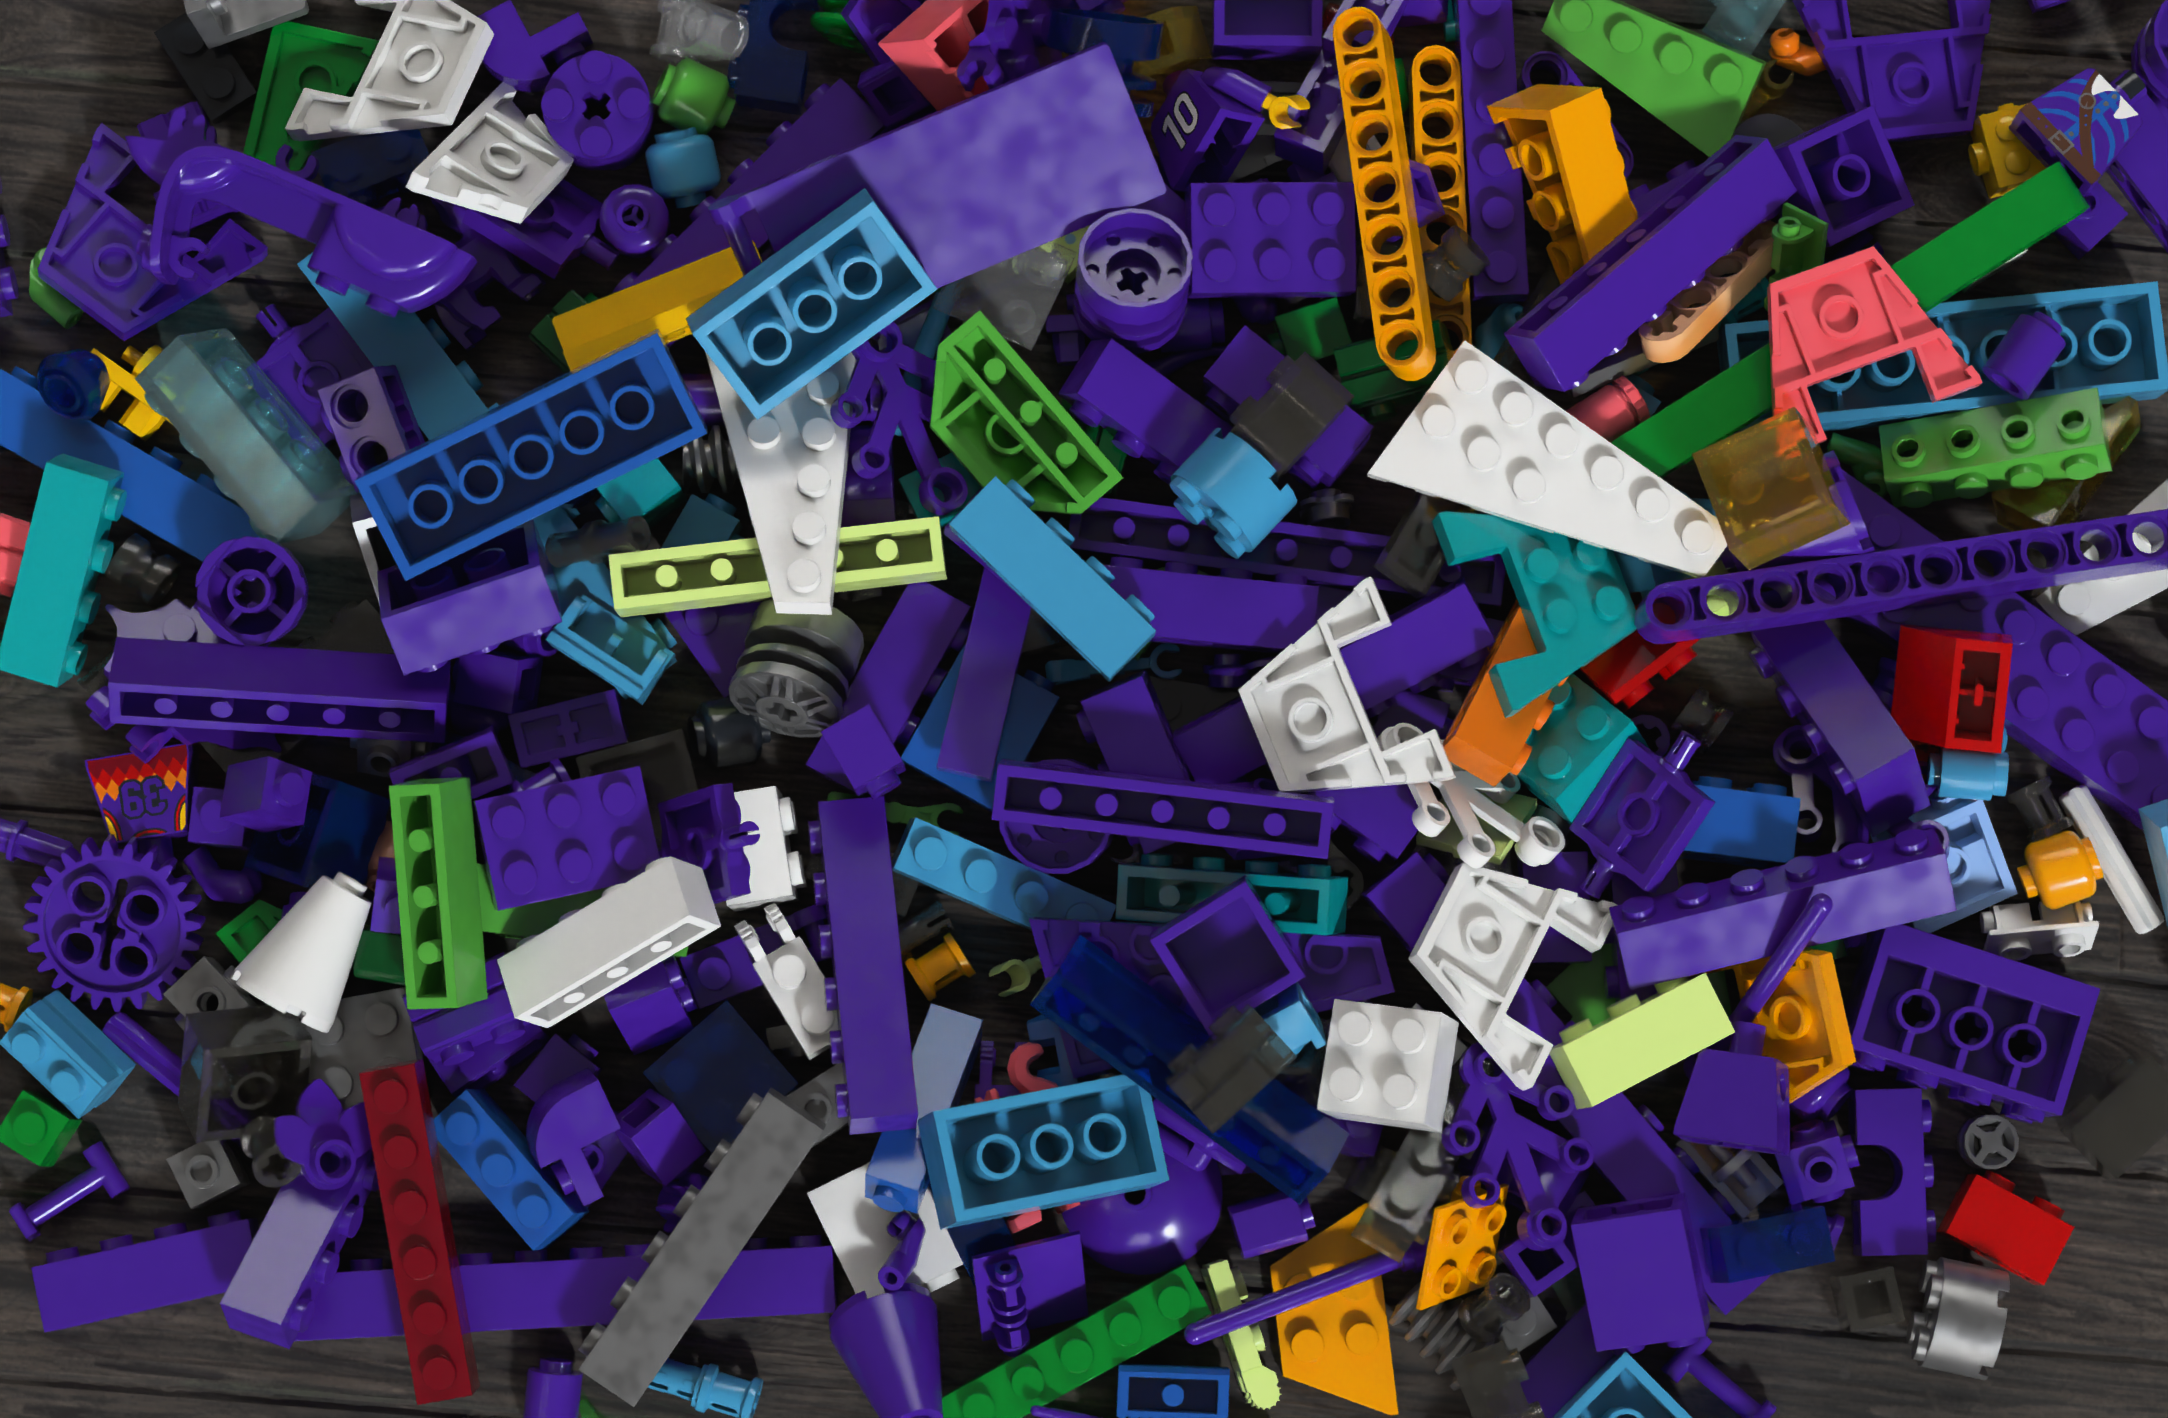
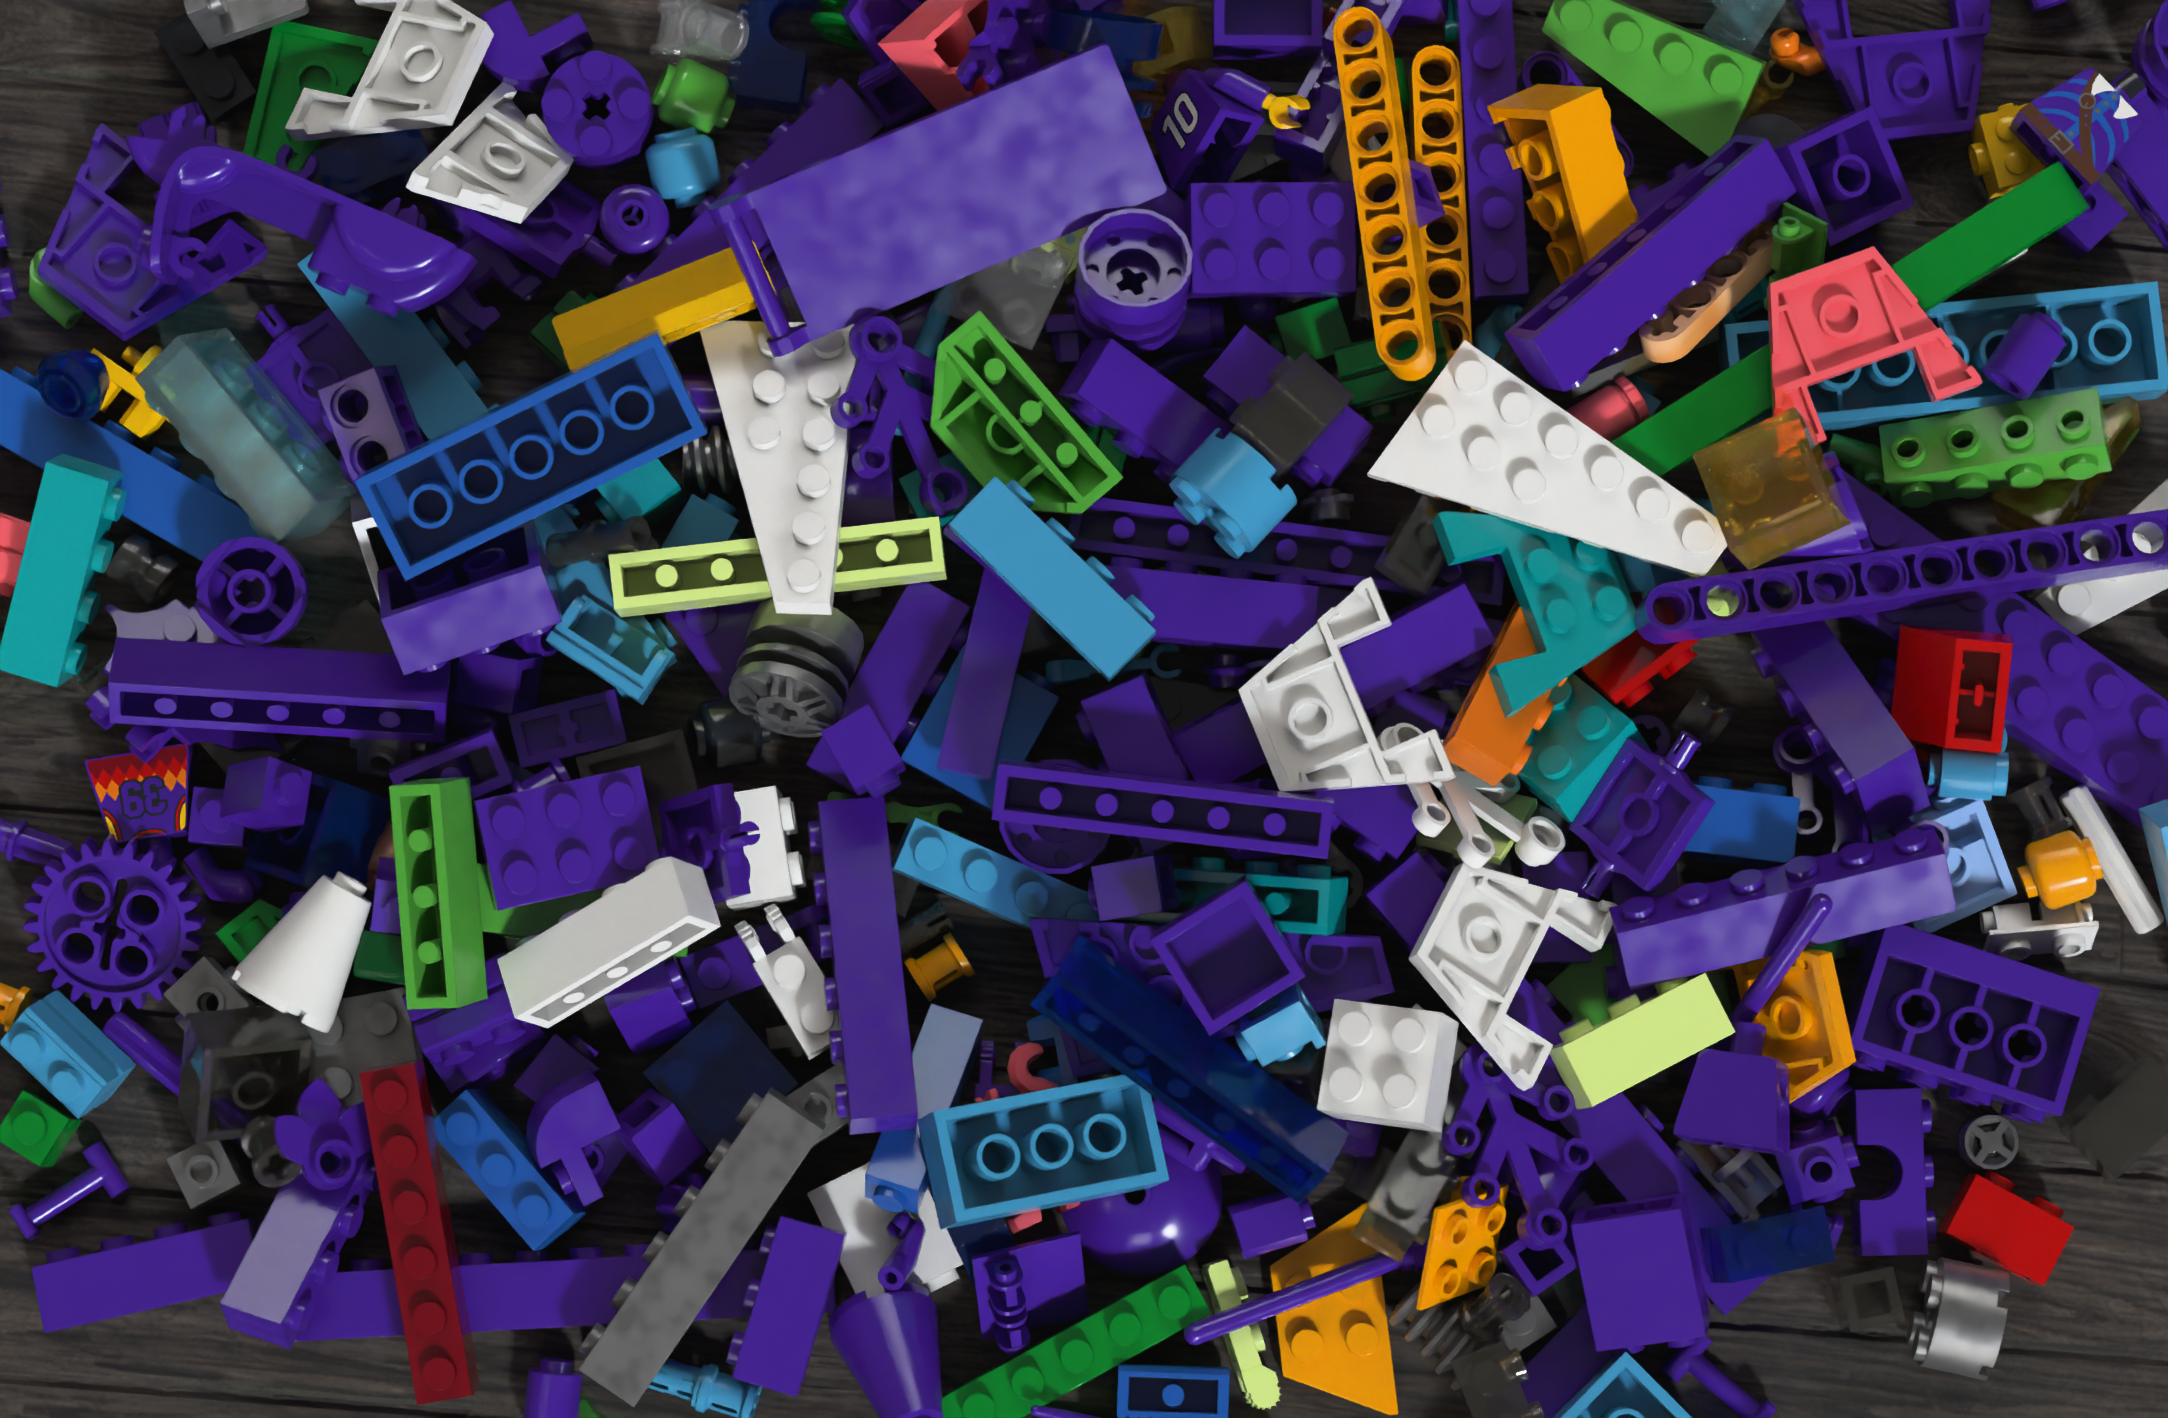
dark azure brick [686,188,937,420] -> none
yellowish green hand [989,955,1042,997] -> none
clear smoke brick [1164,1004,1297,1134] -> none
clear smoke wheel [1422,225,1490,302] -> none
none -> dark purple brick [726,1215,847,1397]
none -> dark purple brick [1088,854,1179,921]

